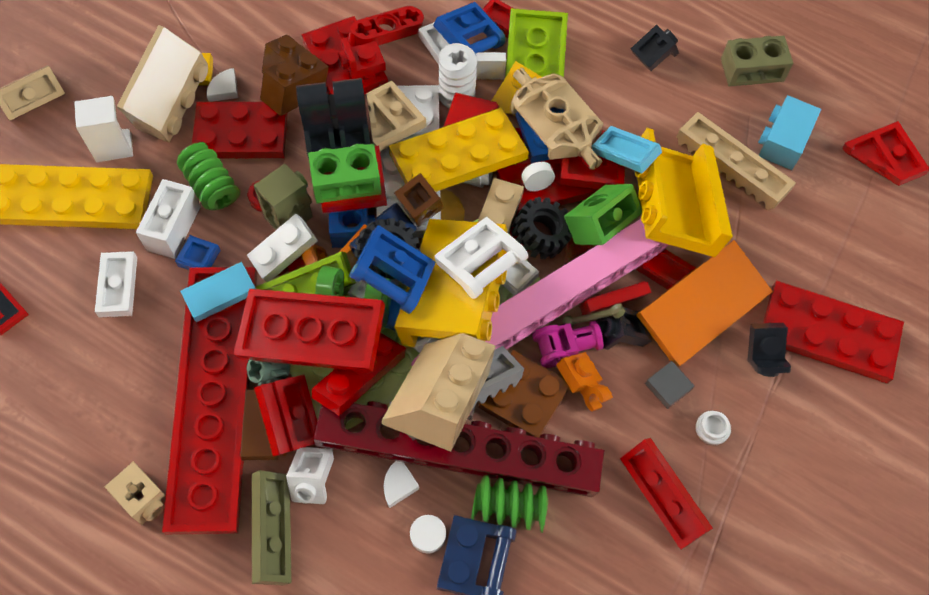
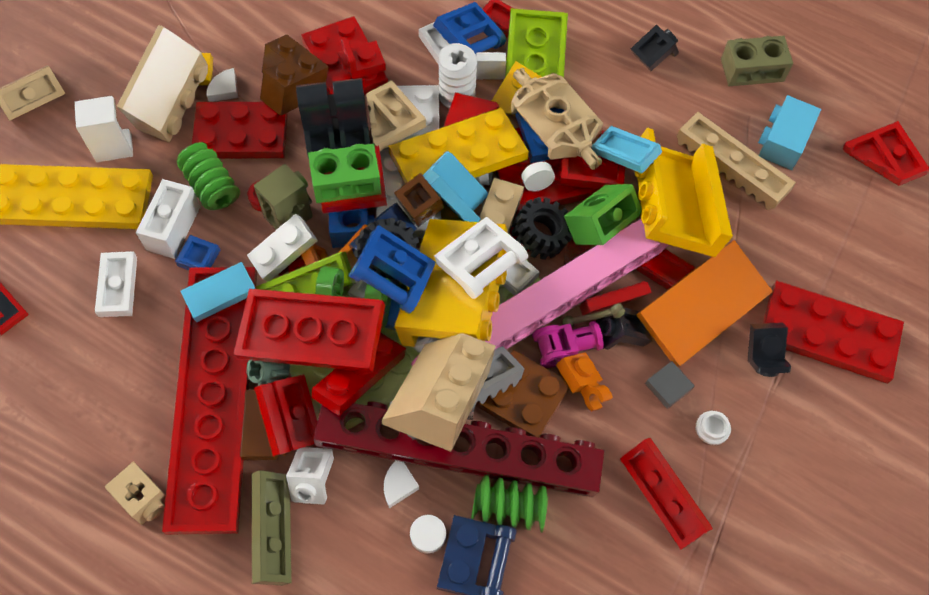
red beam [348,6,424,47] -> none
none -> medium azure panel [423,151,488,222]

